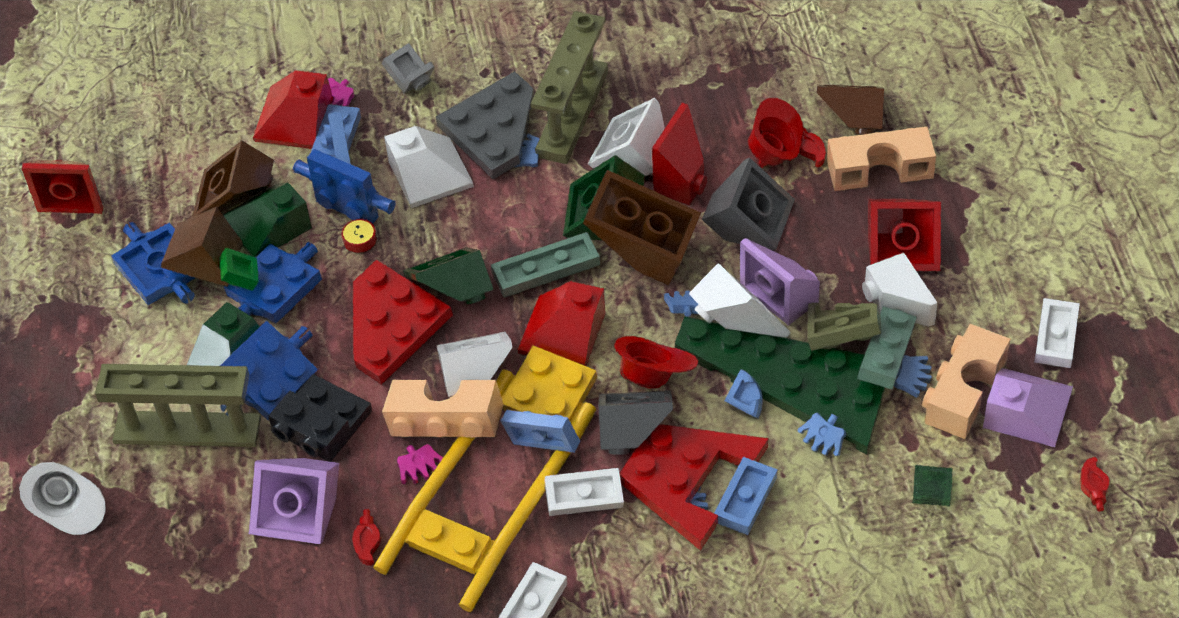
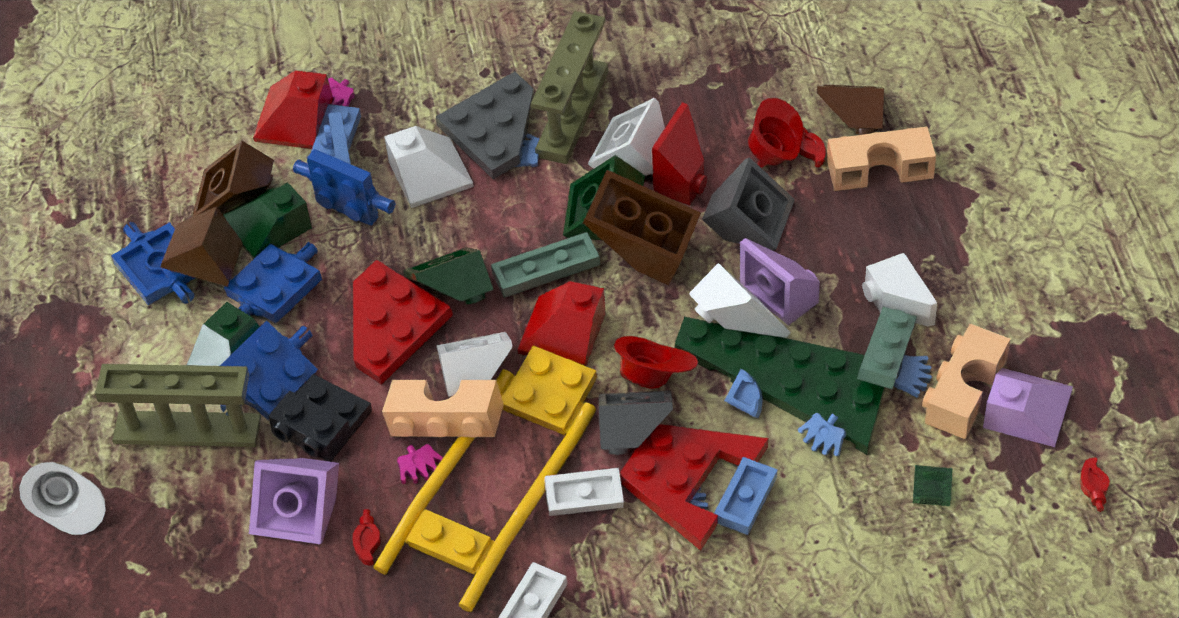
red slope [21,160,104,214] -> none
green plate [220,248,259,291] -> none
tile [341,219,377,253] -> none
light grey bracket [382,43,435,94] -> none
medium blue plate [500,410,581,453] -> none
medium blue piece [664,291,698,317] -> none
olive wing [807,303,881,351] -> none
red slope [868,199,941,271] -> none
white plate [1034,298,1080,368] -> none

